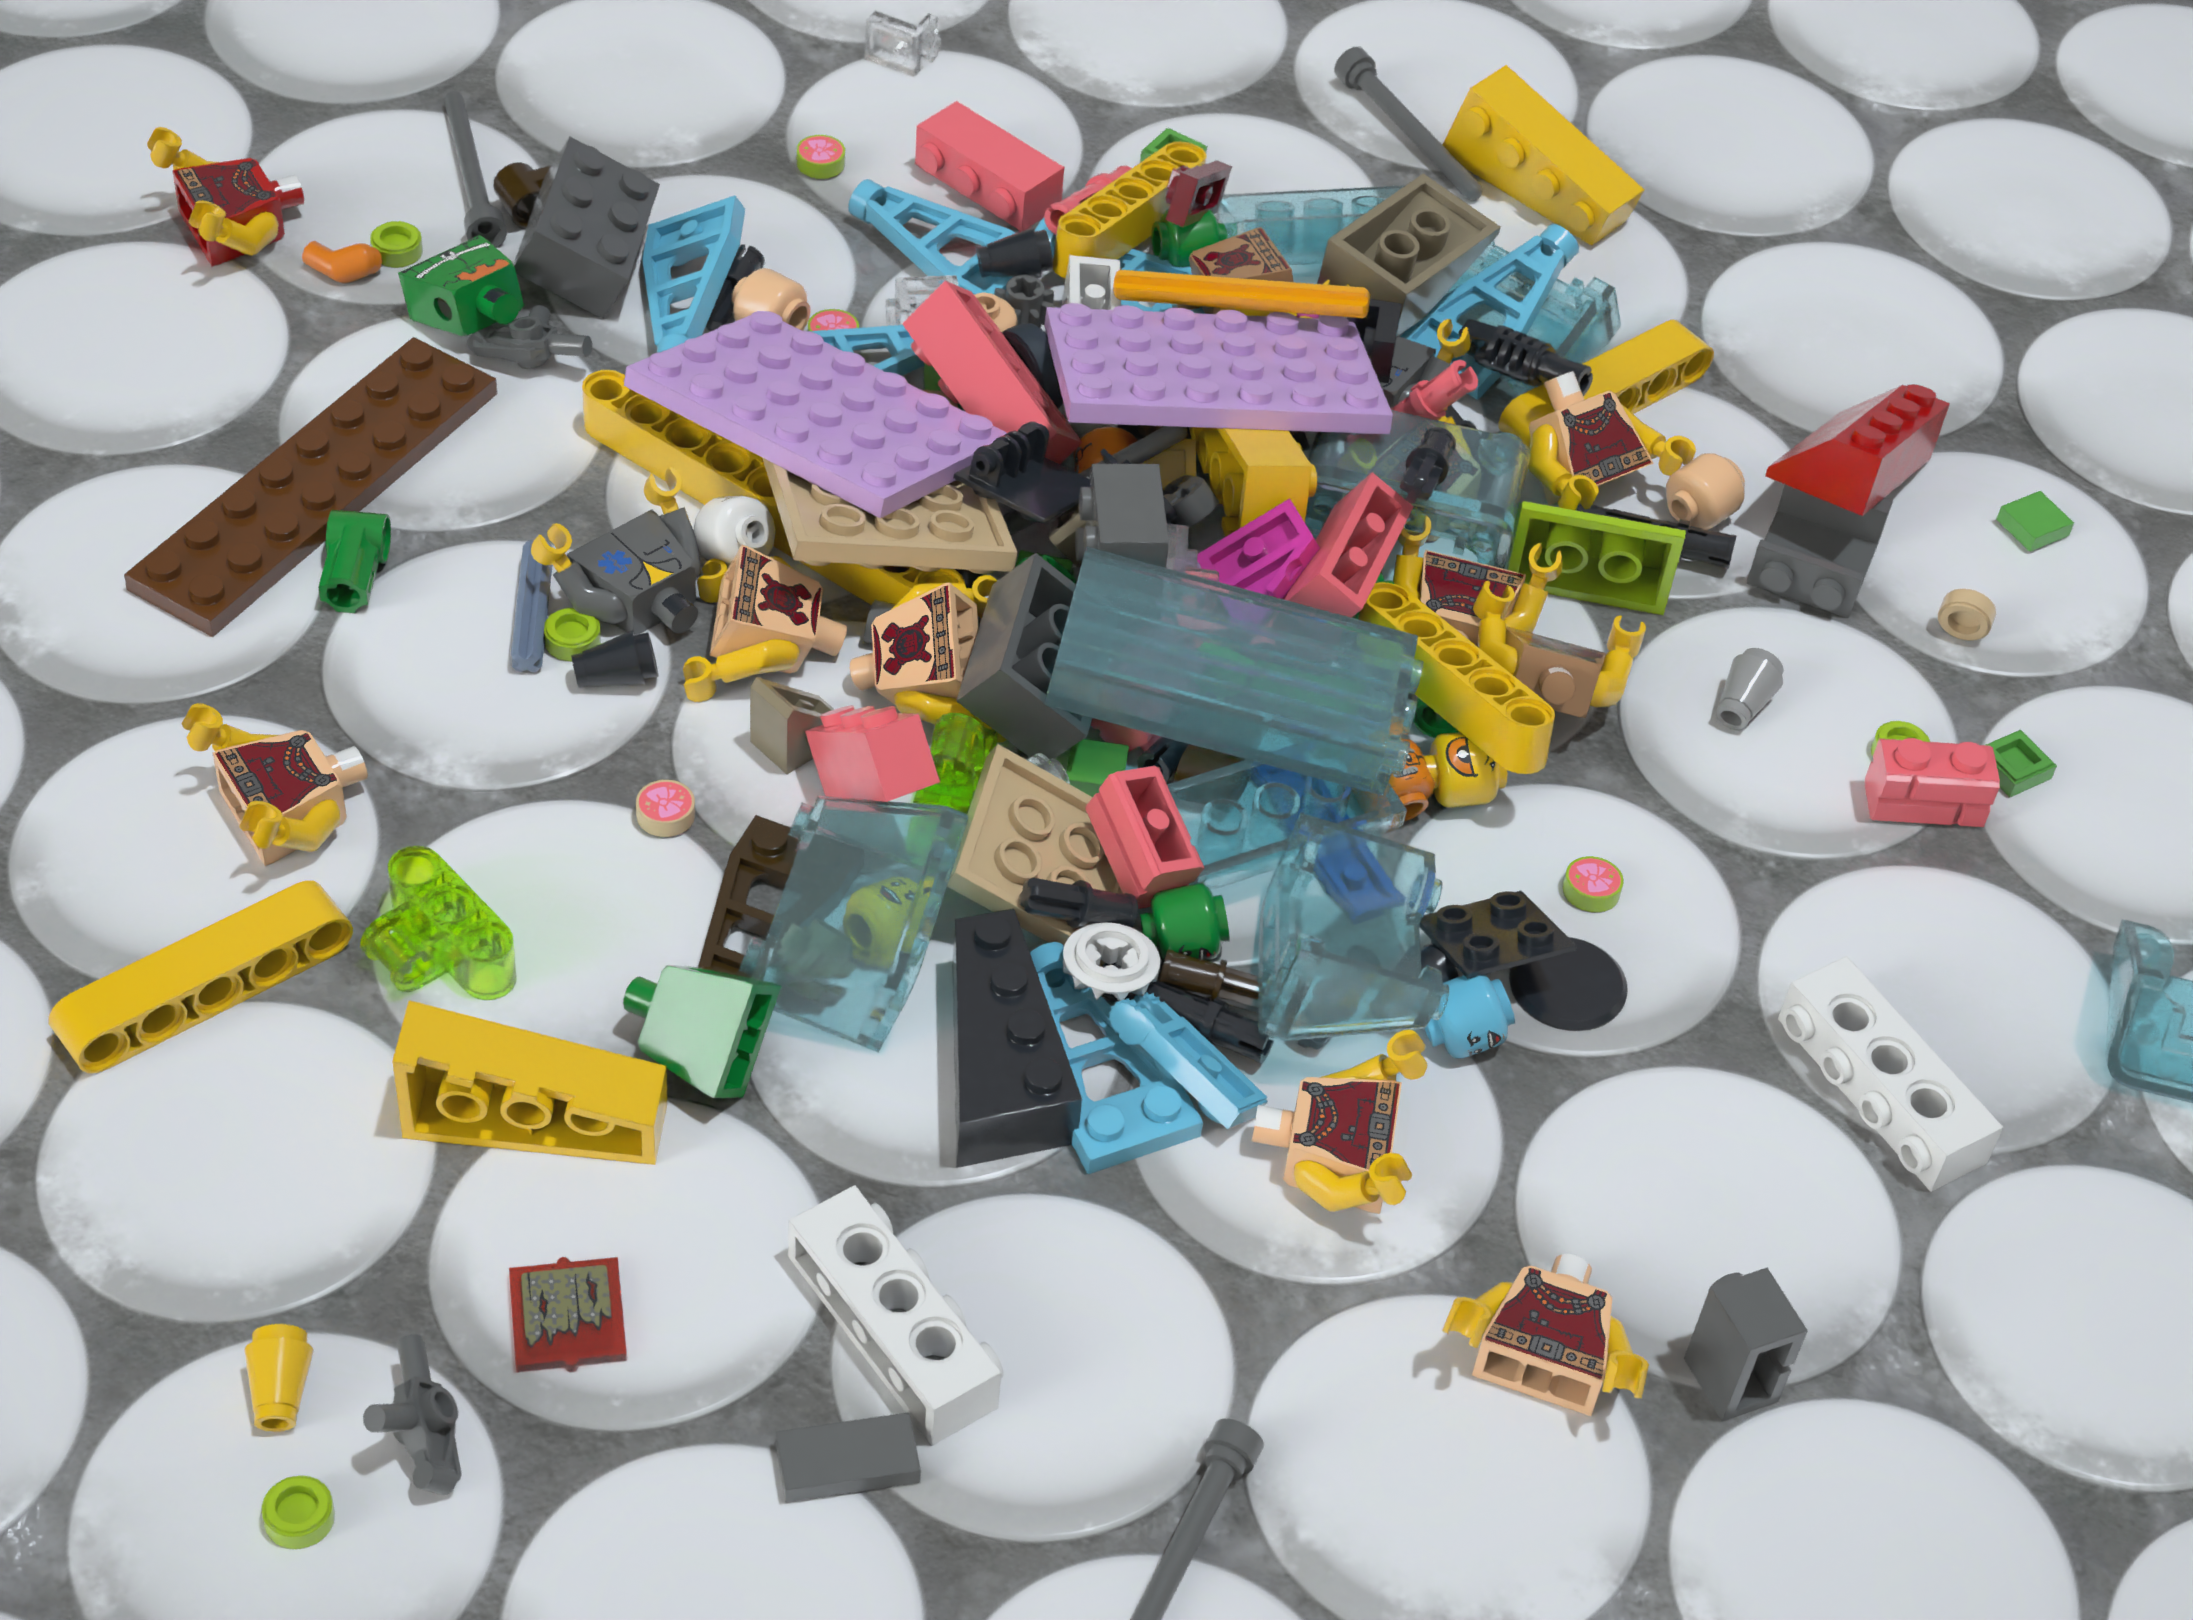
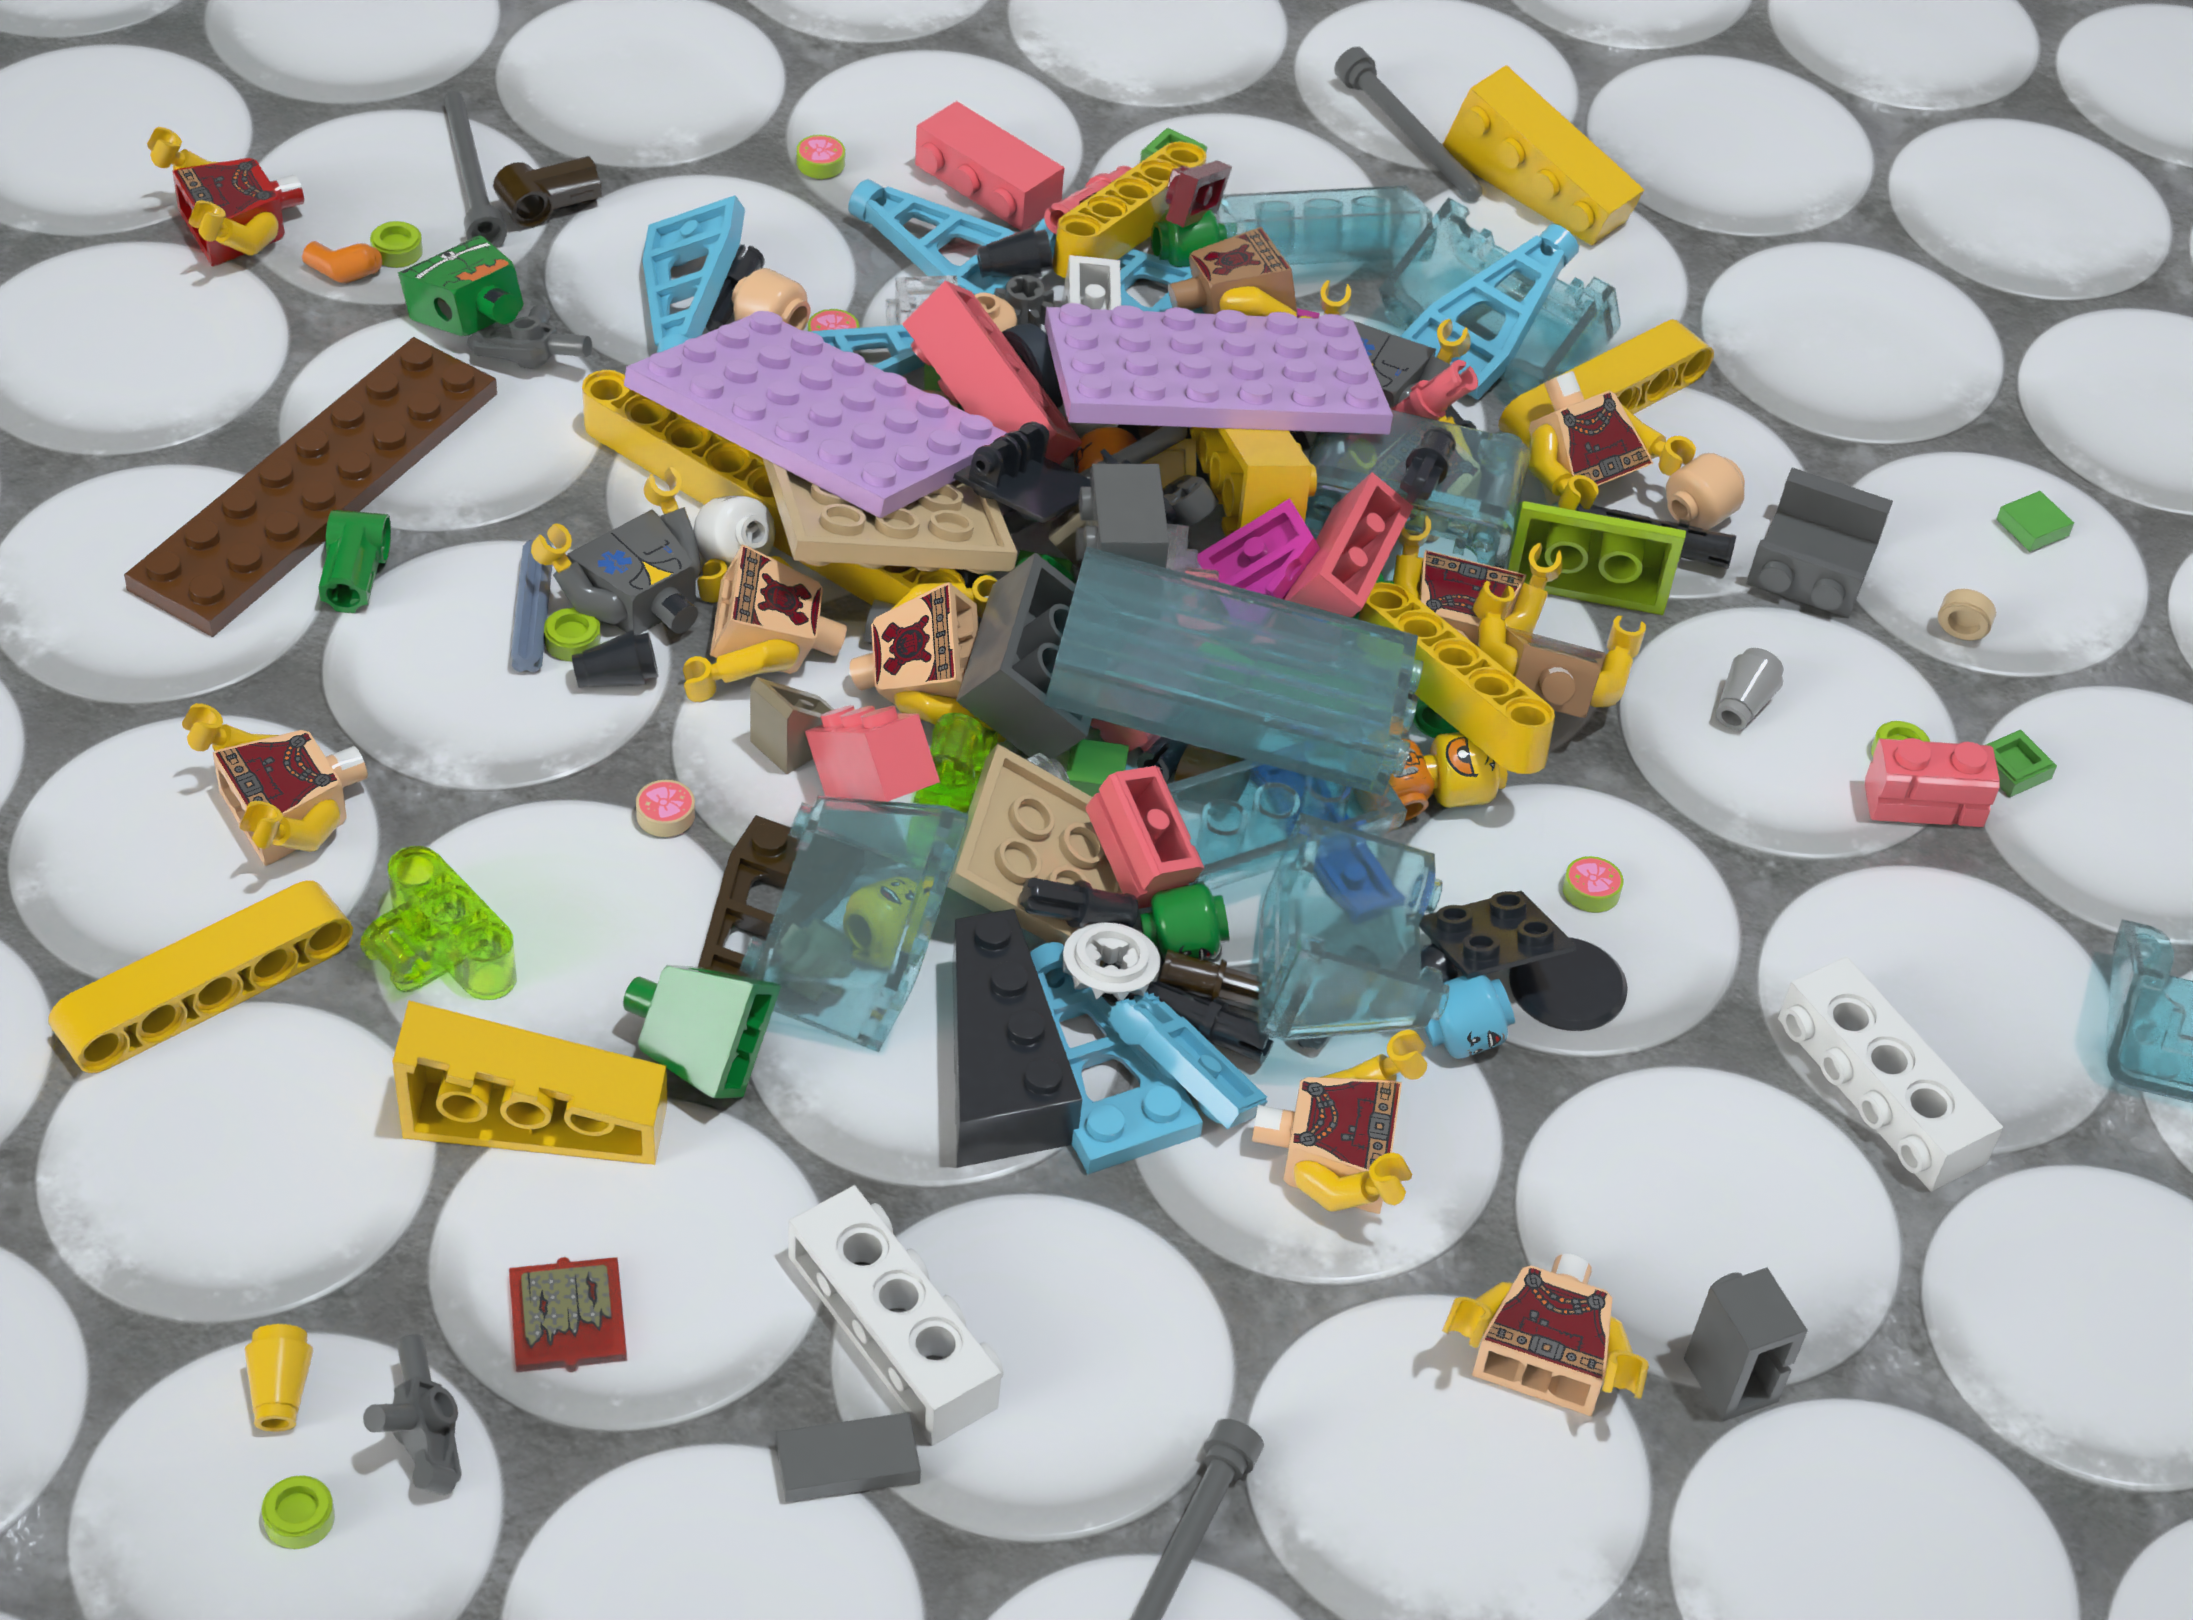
dark grey brick [513,136,660,319] -> none
clear bracket [865,11,941,77] -> none
light orange axle [1113,270,1370,318] -> none
dark tan slope [1317,173,1501,336] -> none
black bracket [1347,299,1402,383] -> none
black hinge [1458,319,1593,396] -> none
red slope [1765,384,1950,516] -> none

